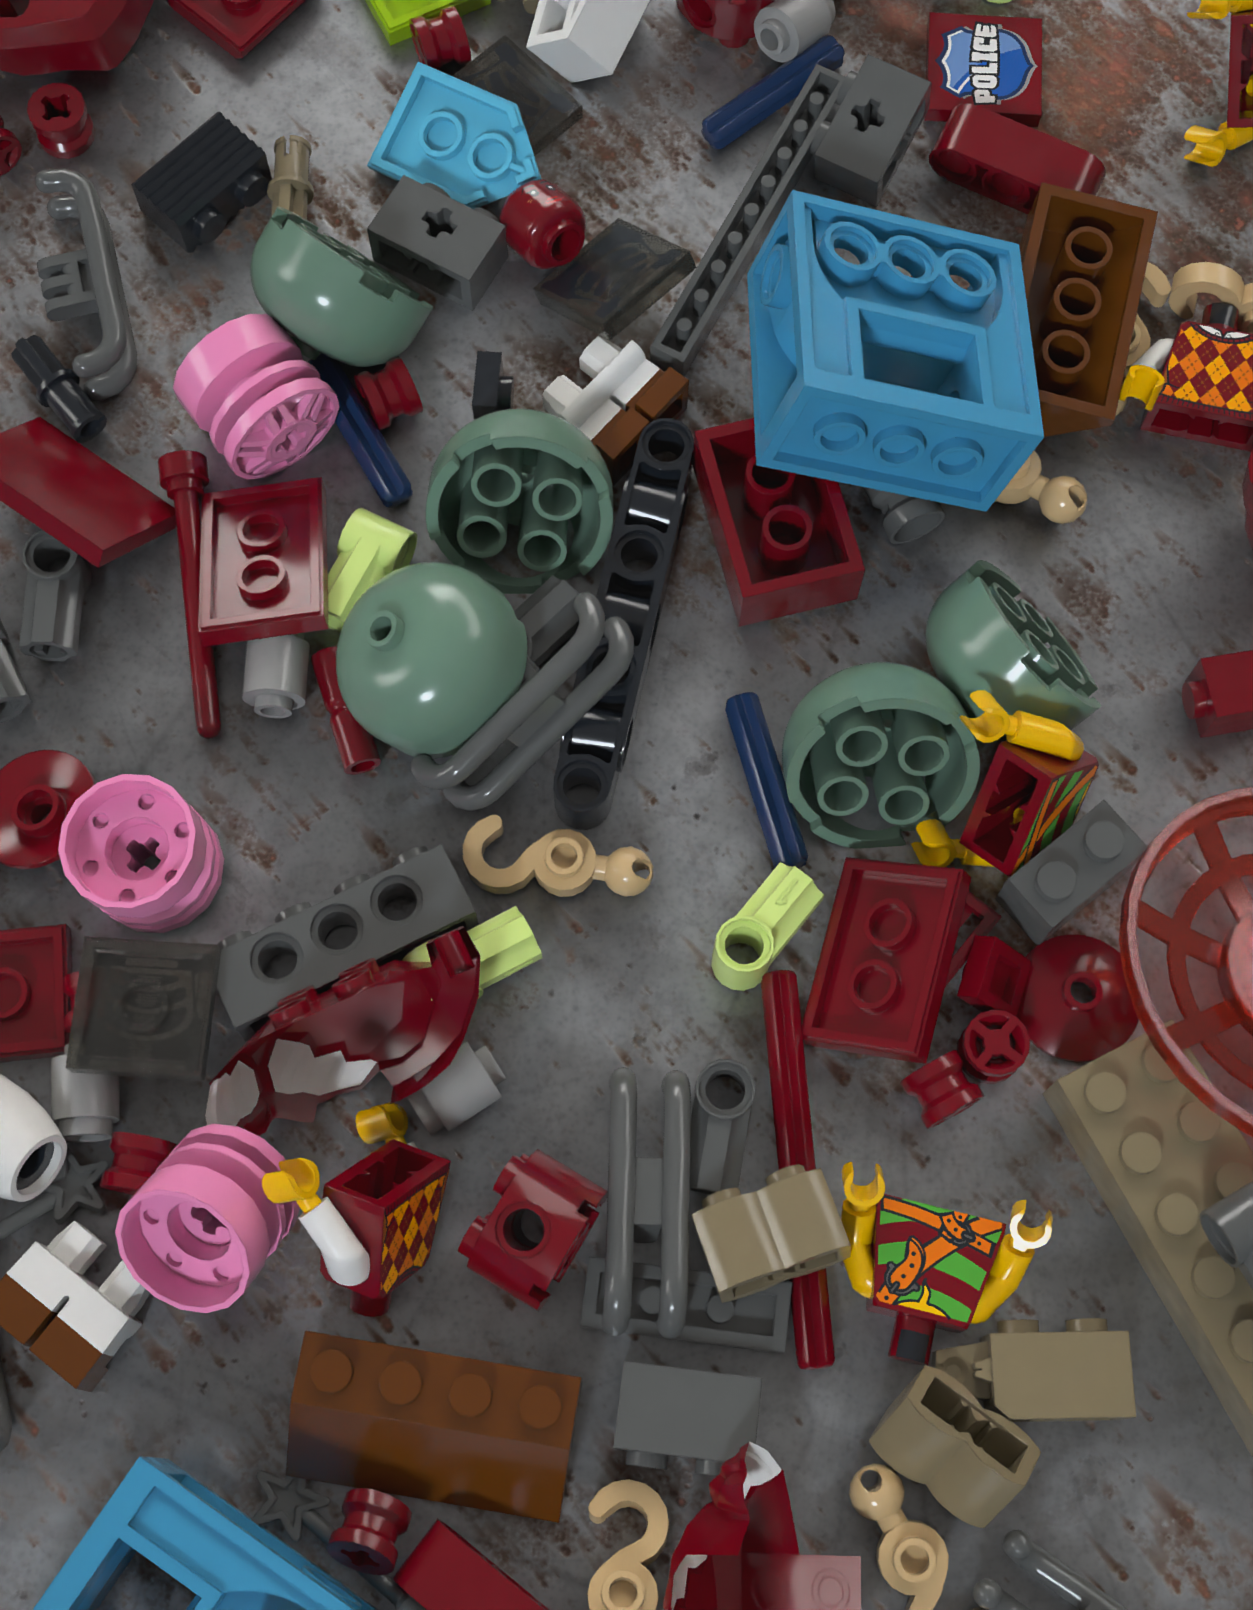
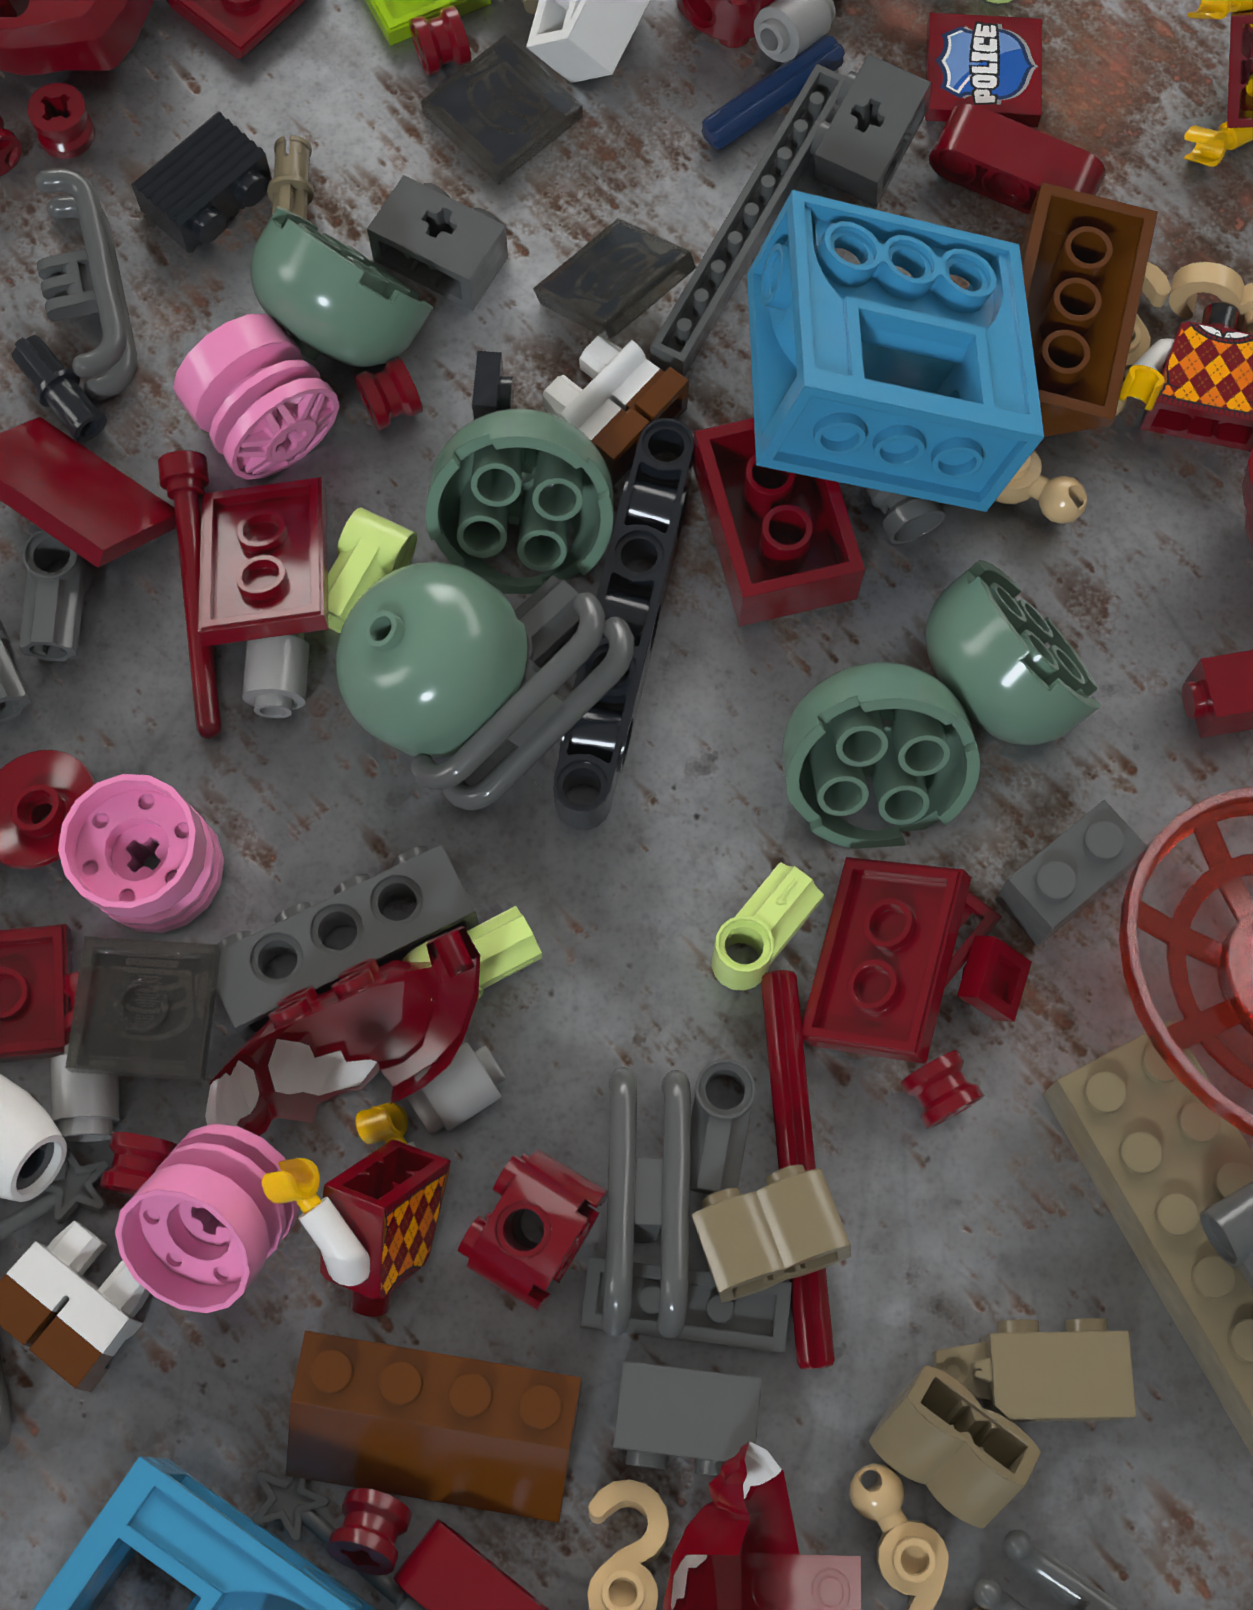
dark blue axle [308,354,413,508] -> none
dark red piece [311,646,381,775] -> none
medium azure tile [367,62,542,209] -> none
tan piece [463,815,653,897] -> none
dark red head [499,179,586,270] -> none
dark blue axle [725,692,808,869] -> none
torso [841,1162,1053,1366] -> none
torso [911,690,1099,877] -> none
dark red wheel [957,1009,1030,1084] -> none
dark red dish [1016,934,1142,1062] -> none

